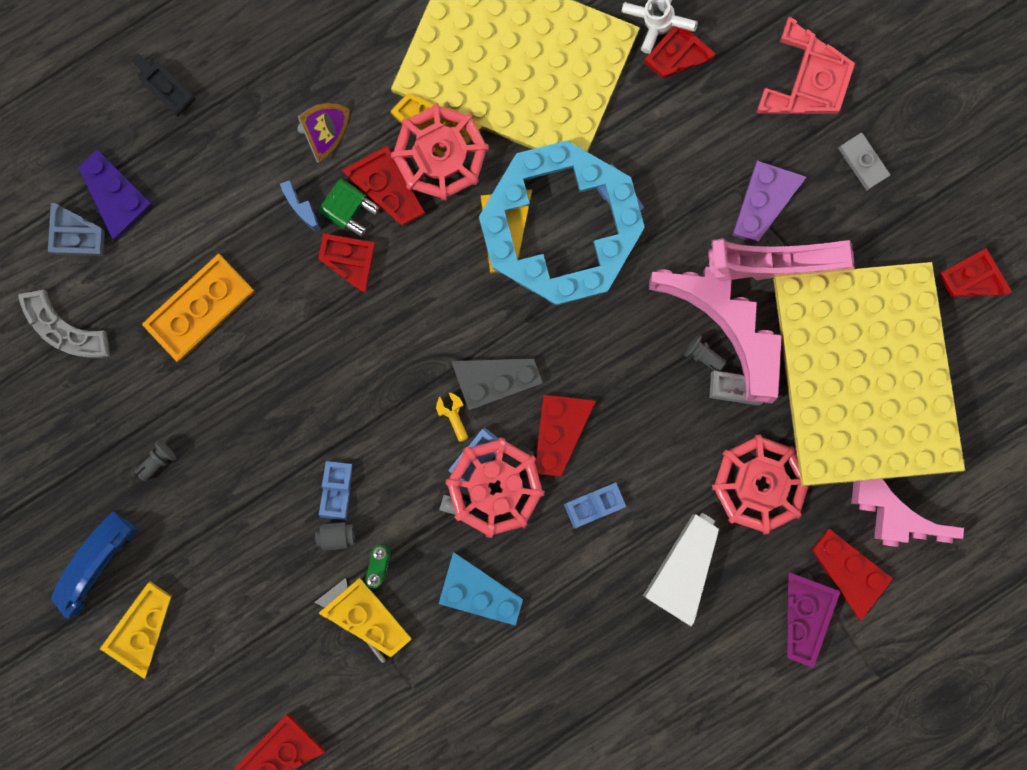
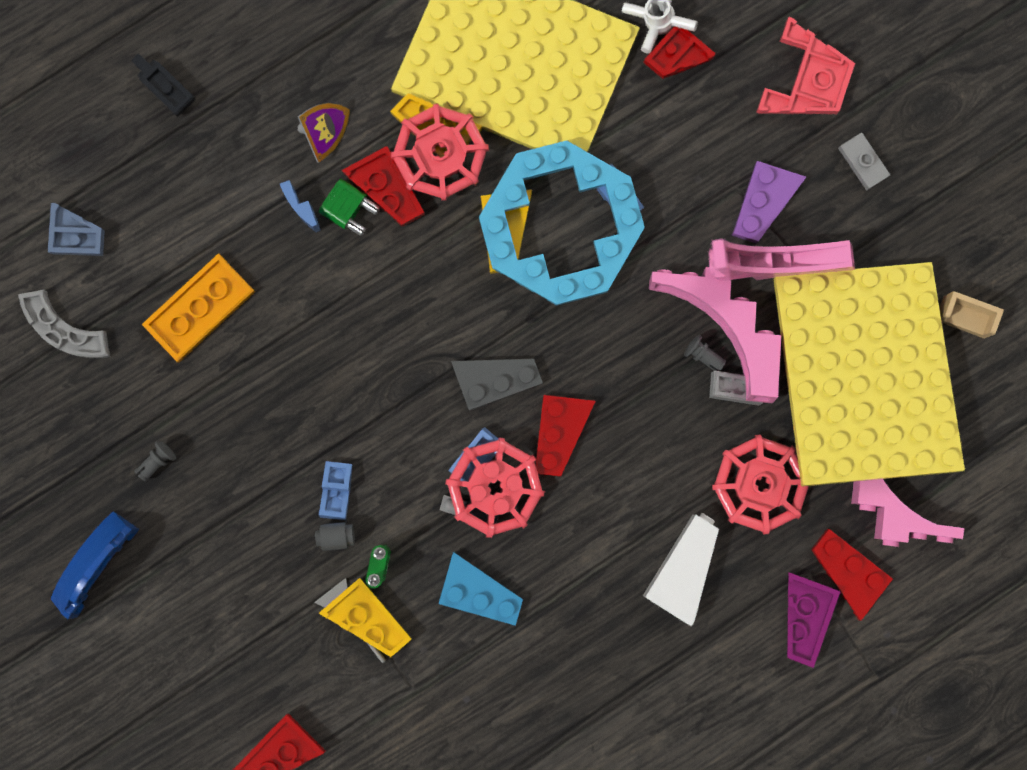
dark purple wing [78,150,153,241] -> none
yellow wing [100,581,172,679] -> none
red wing [318,233,375,293] -> none
yellow bar [436,393,468,442] -> none
medium blue slope [564,482,626,528] -> none
red wing [938,248,1012,297] -> none
none -> tan panel [939,291,1004,338]

